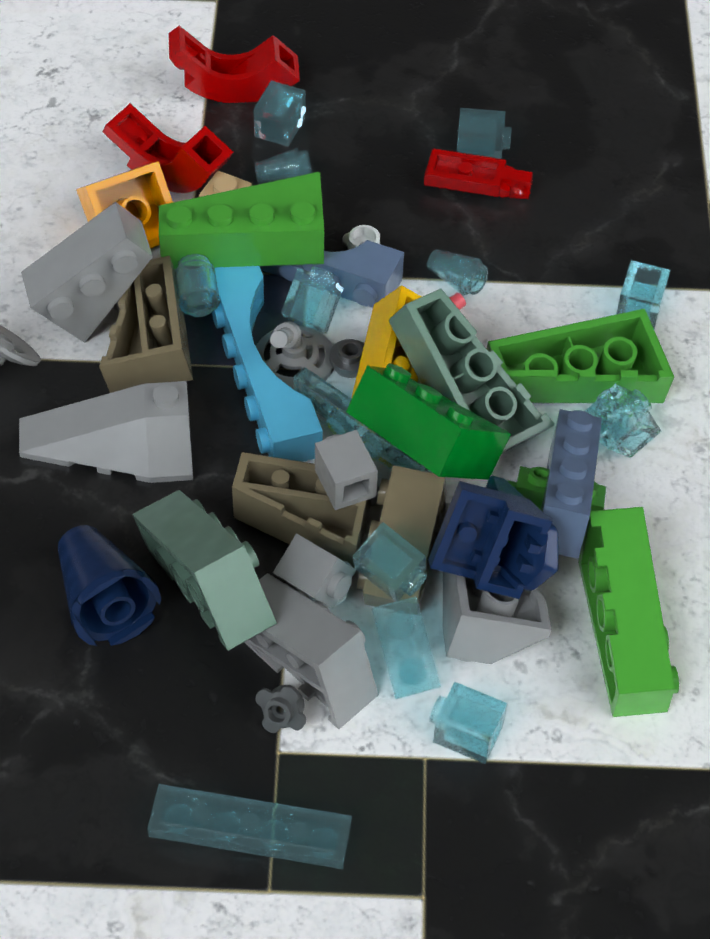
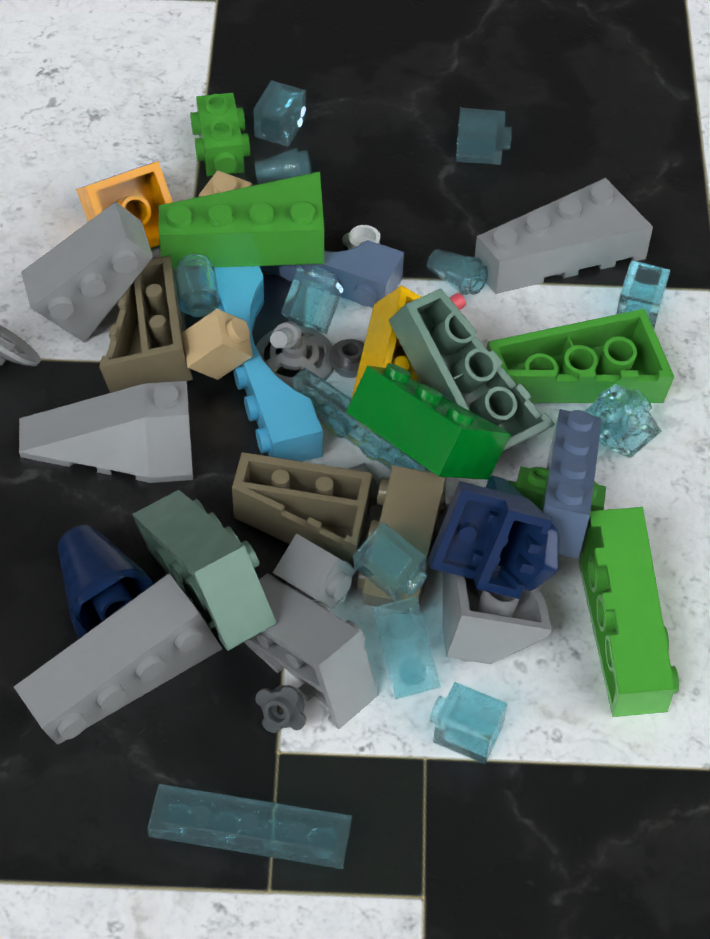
red arch [102,103,234,193] -> none
red arch [168,25,300,103] -> none
light grey brick [315,430,378,510] -> none
red hinge [424,149,533,199] -> none
none -> light grey wedge [14,573,222,745]
none -> tan brick [182,309,253,380]
none -> bright green brick [190,93,250,176]
none -> light grey wedge [473,178,653,294]

